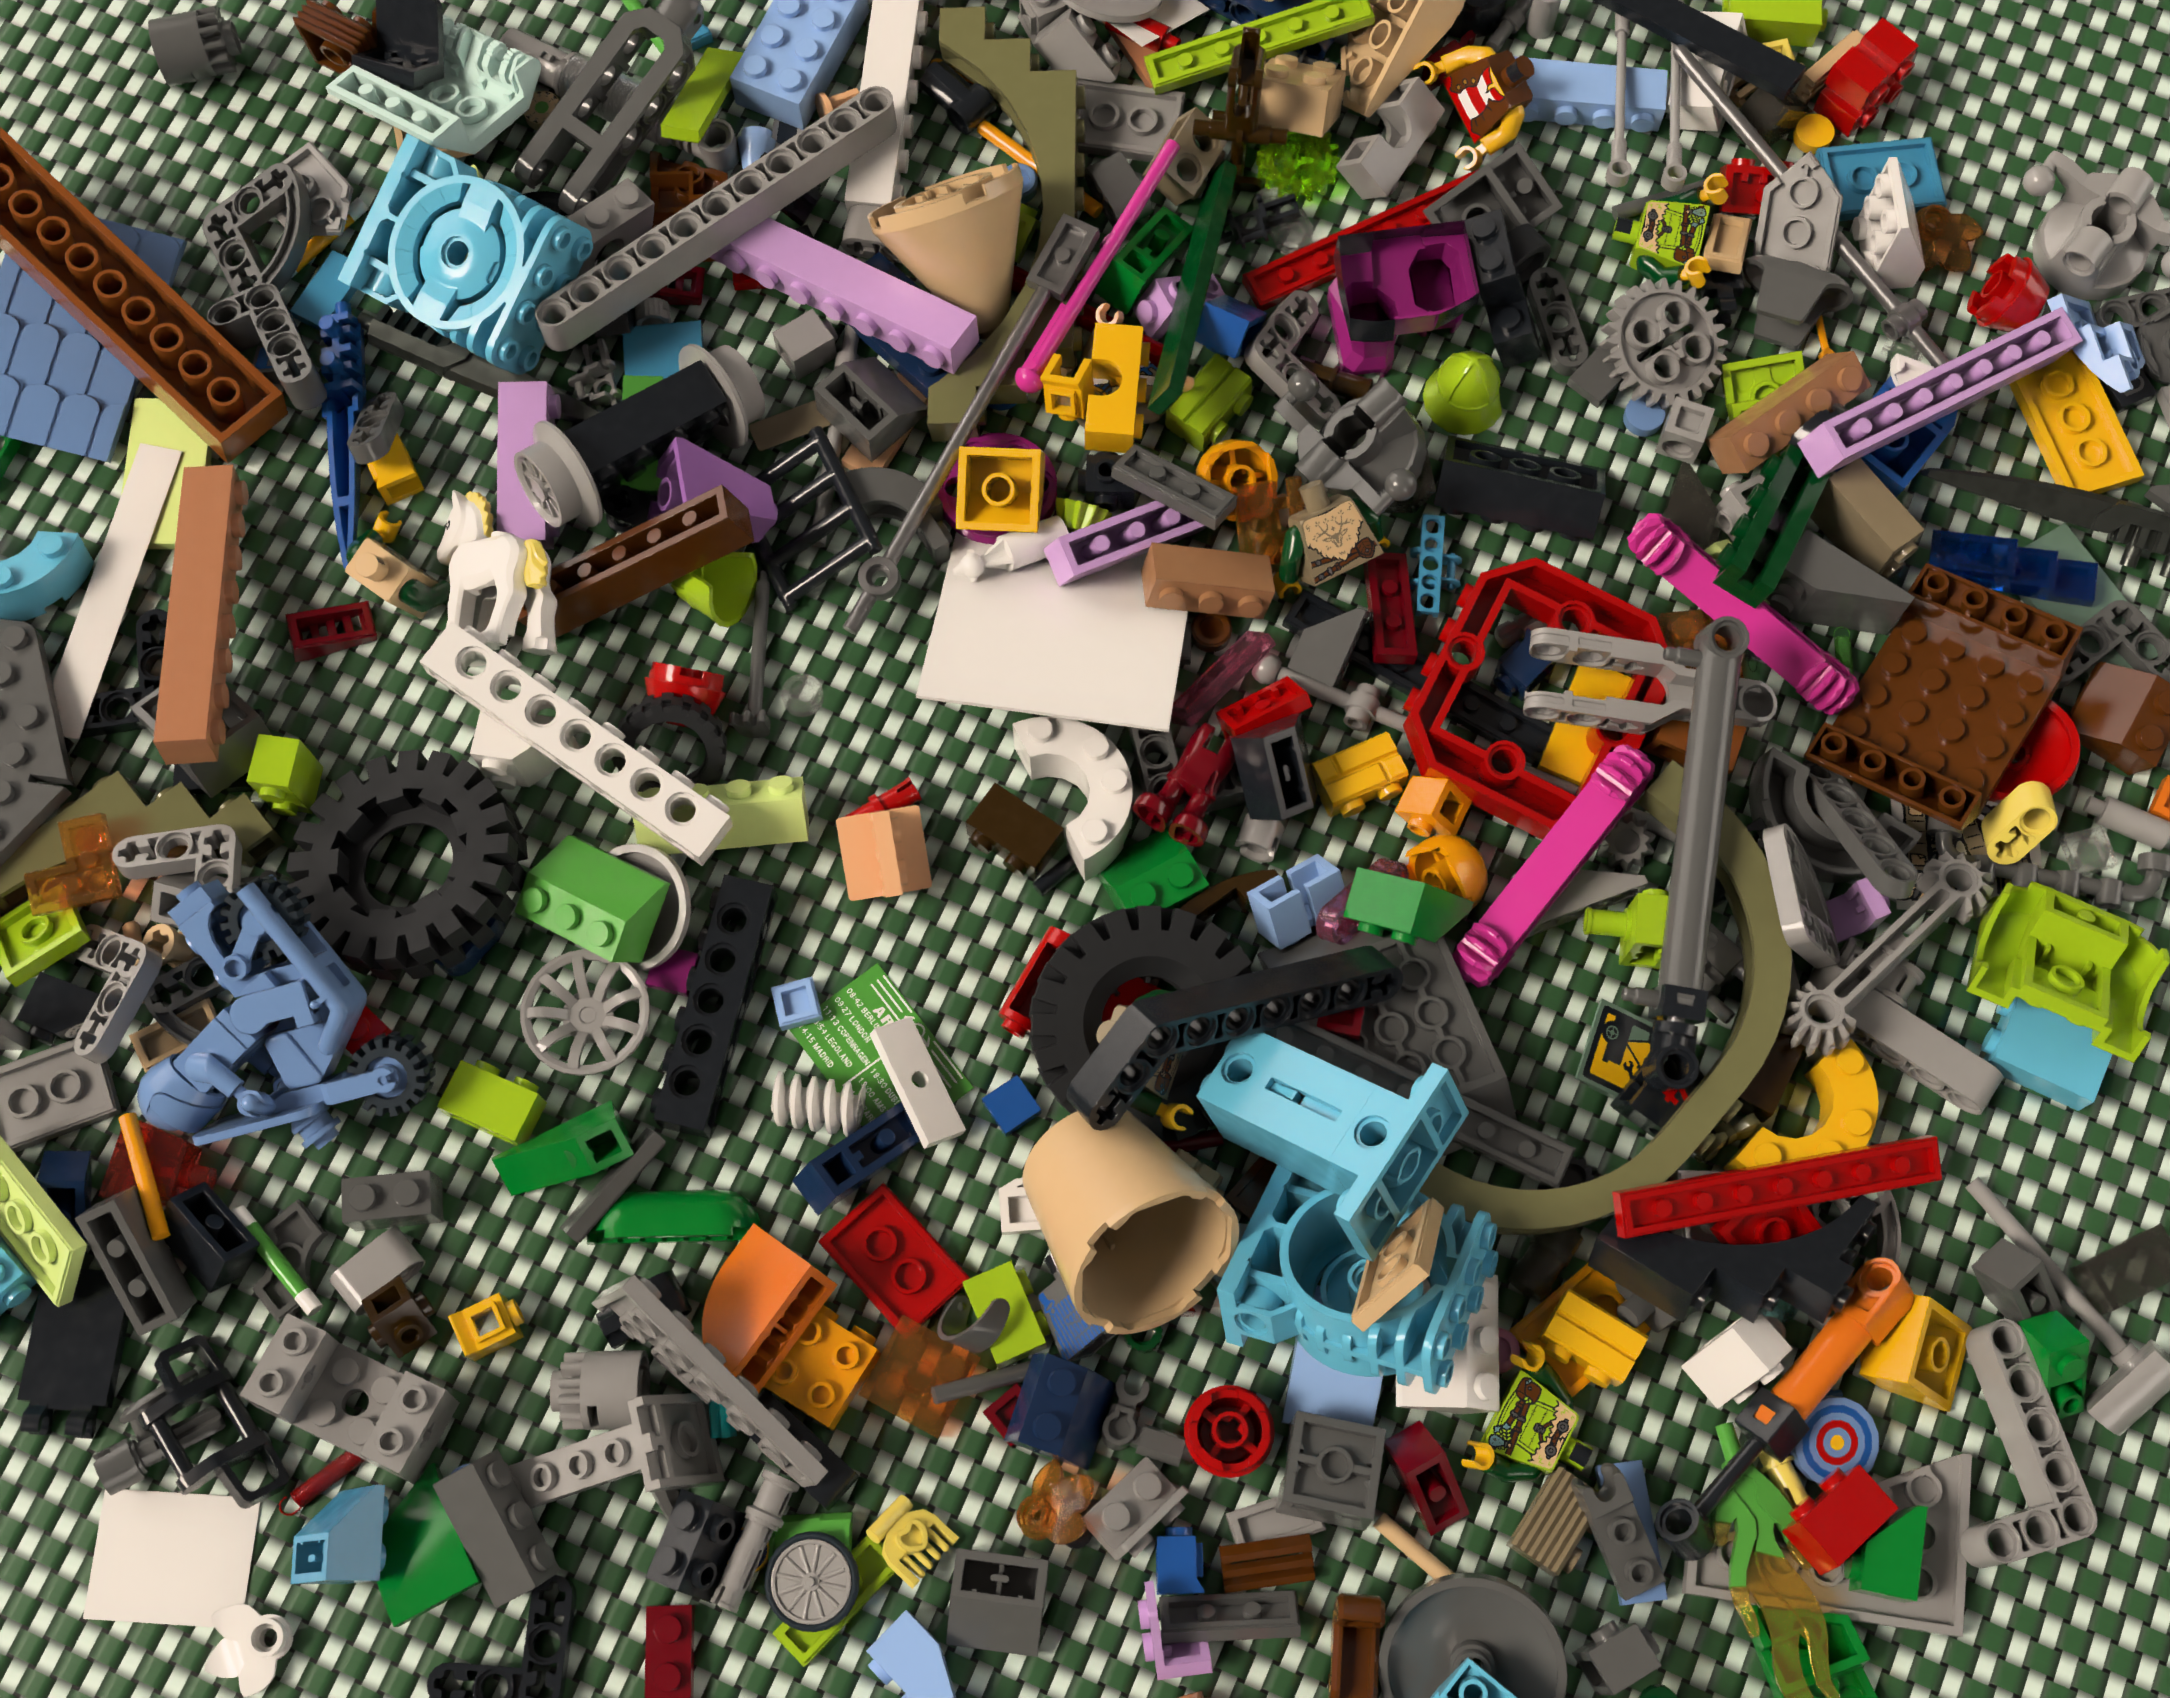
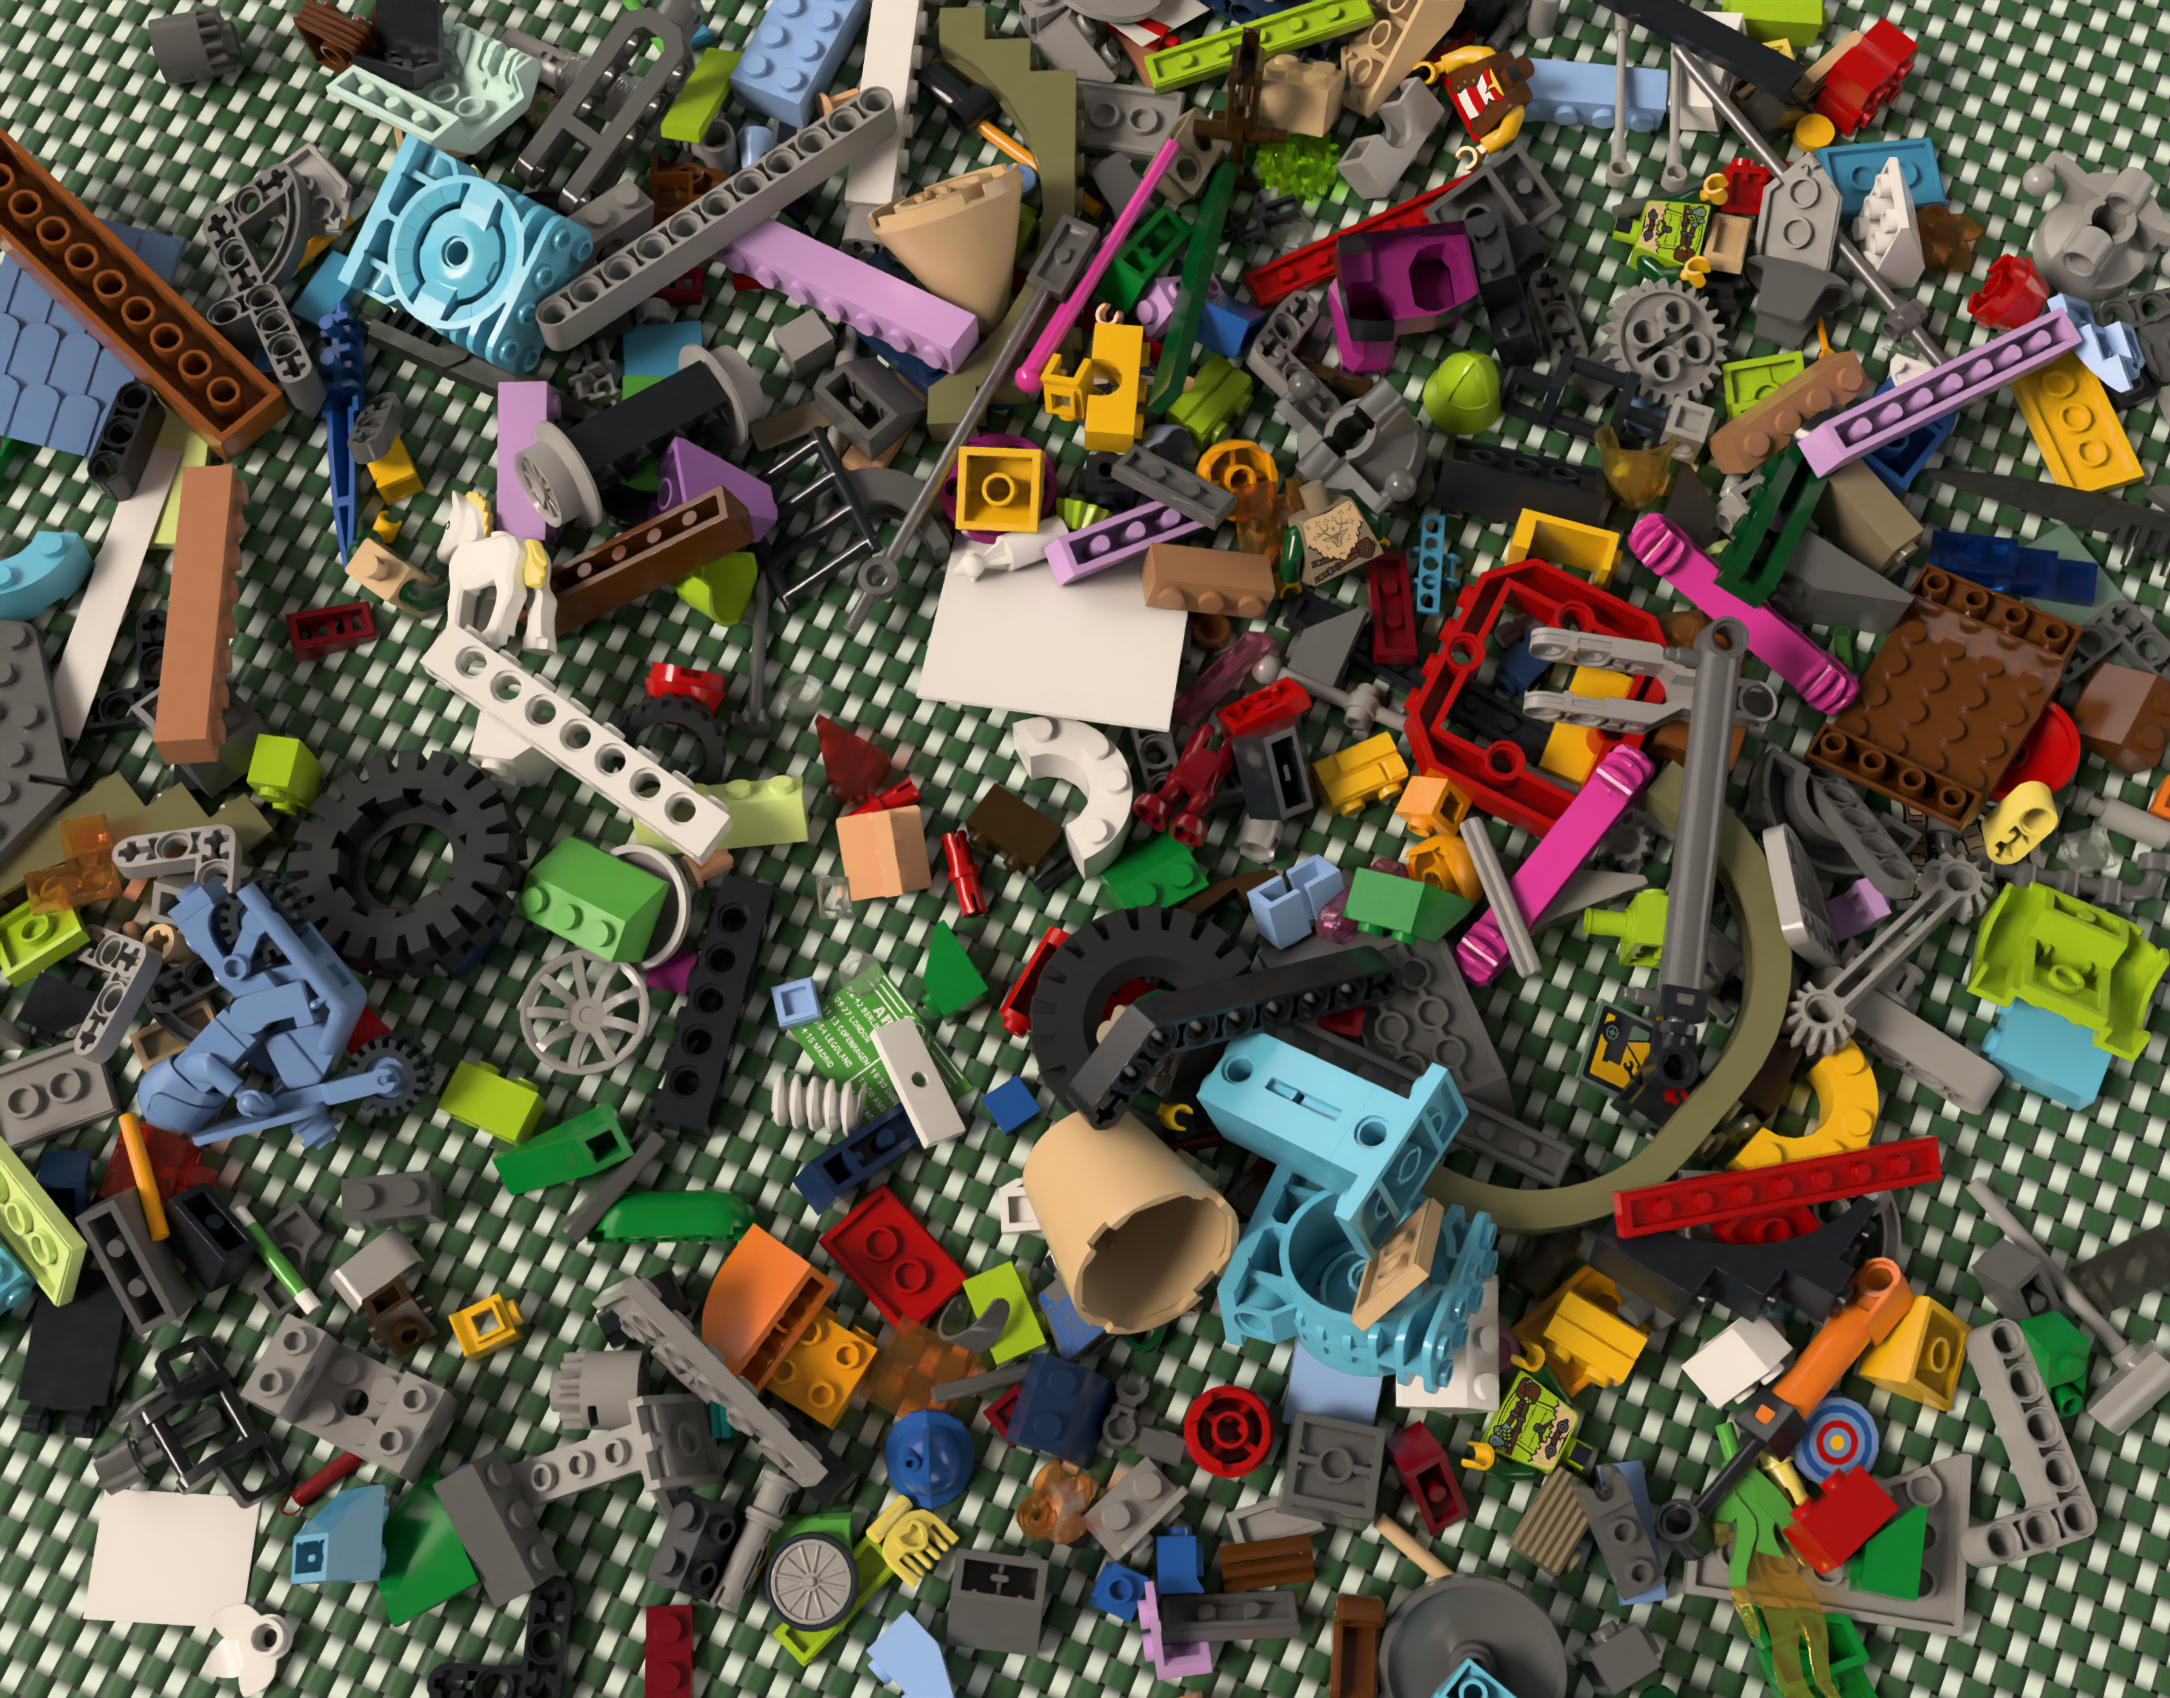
none -> black beam [87,381,166,501]
none -> light nougat piece [680,849,734,891]
none -> clear red slope [815,714,892,806]
none -> clear slope [816,873,853,919]
none -> clear tile [839,952,882,997]
none -> blue helmet [884,1409,975,1510]
none -> green slope [921,920,991,1026]
none -> red pin [940,830,988,919]
none -> blue window [1089,1561,1149,1623]
none -> sand blue hair [1136,424,1192,469]
none -> light grey axle [1459,817,1542,979]
none -> black bar [1501,348,1666,462]
none -> yellow panel [1504,508,1623,591]
none -> clear yellow helmet [1593,424,1680,510]

